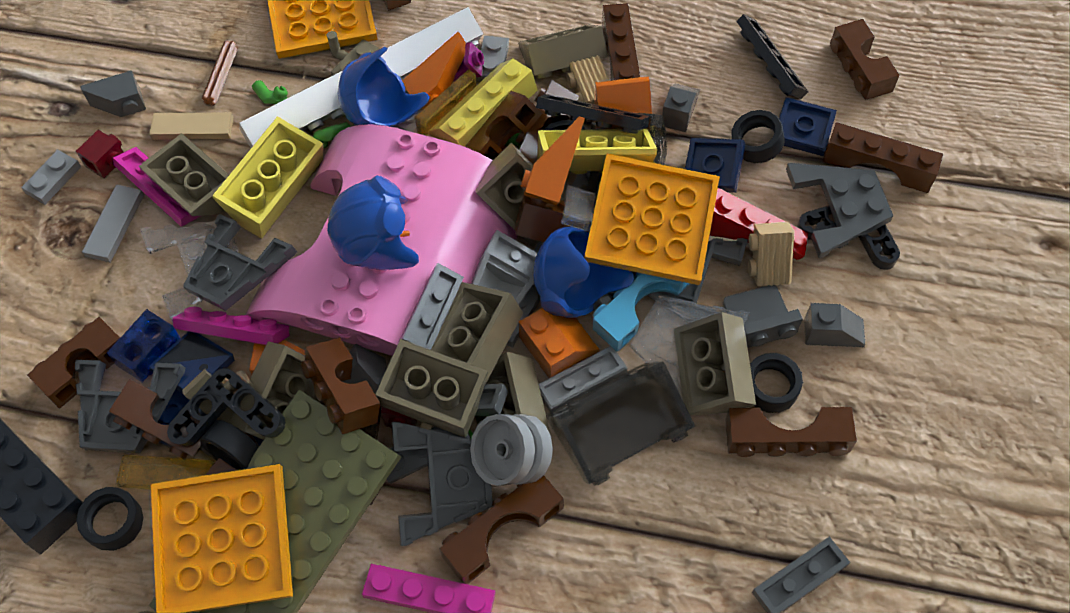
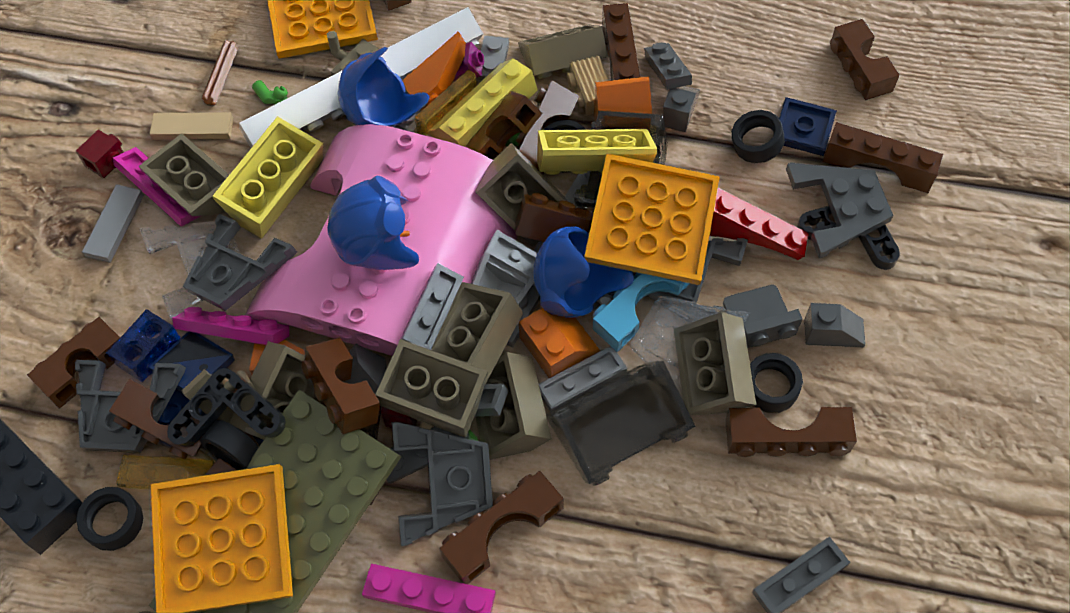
light grey plate [21,149,81,205] -> none
dark grey slope [80,70,146,117] -> none
bright green arm [313,122,351,149] -> none
light grey wheel [470,414,553,486] -> none
orange slope [521,116,585,206] -> none
black plate [536,94,650,134] -> none
clear tile [561,185,595,231] -> none
dark blue tile [685,138,745,193] -> none
black plate [736,14,809,99] -> none
tan brick [748,222,794,287] -> none
none -> dark grey plate [644,43,692,89]

